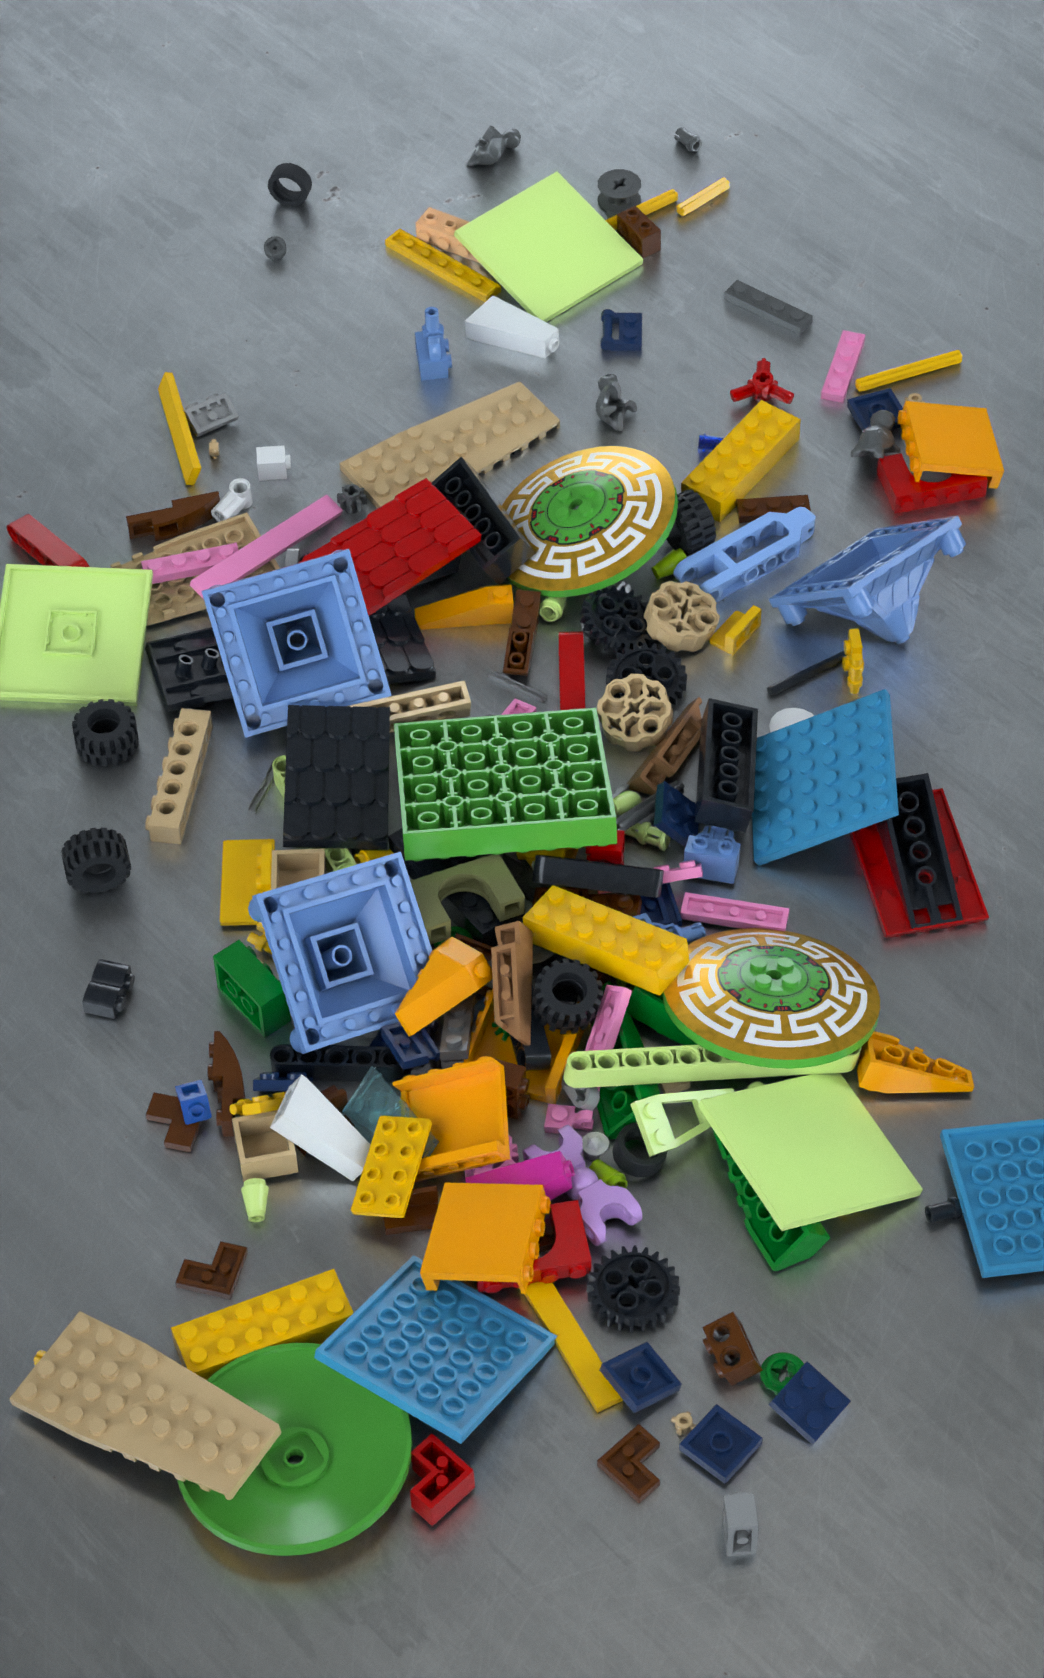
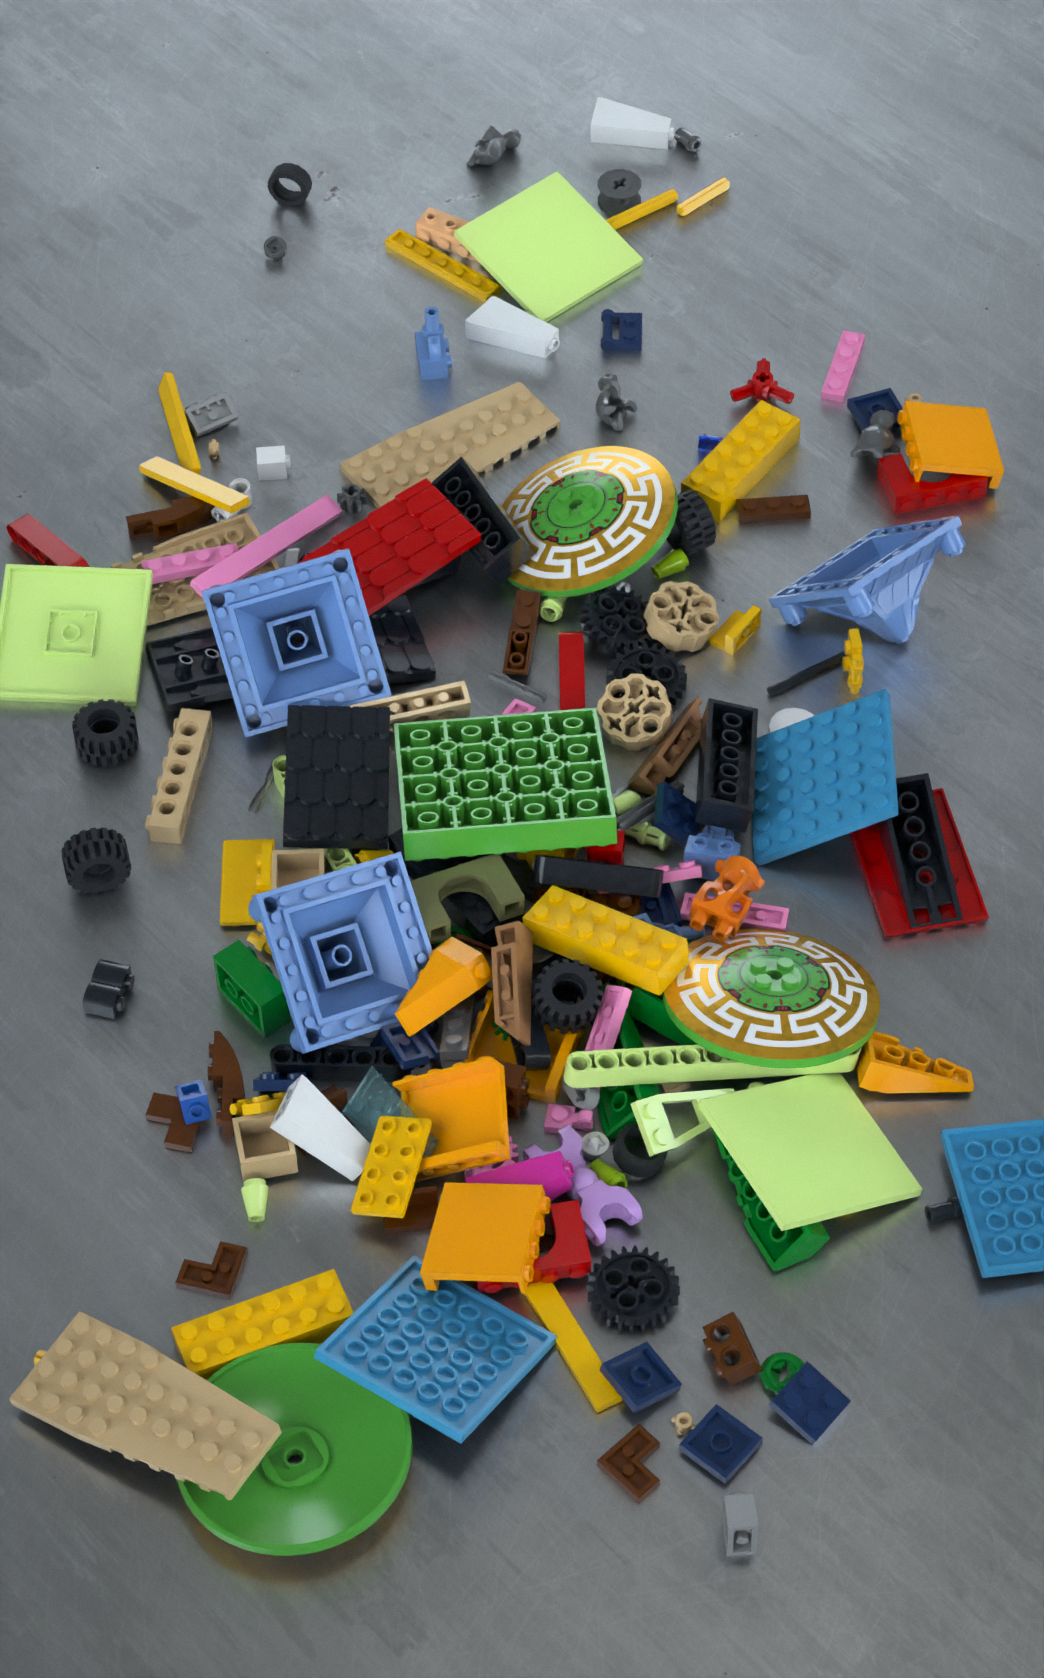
red brick [410,1434,475,1526] -> none
light orange wedge [414,584,514,630] -> none
reddish brown brick [617,206,661,259] -> none
light blue piece [673,507,816,603] -> none
dark grey plate [724,280,813,335] -> none
yellow axle [855,350,963,392] -> none
none -> yellow tile [139,456,250,514]
none -> white slope [591,97,675,150]
none -> orange hips [689,855,765,942]

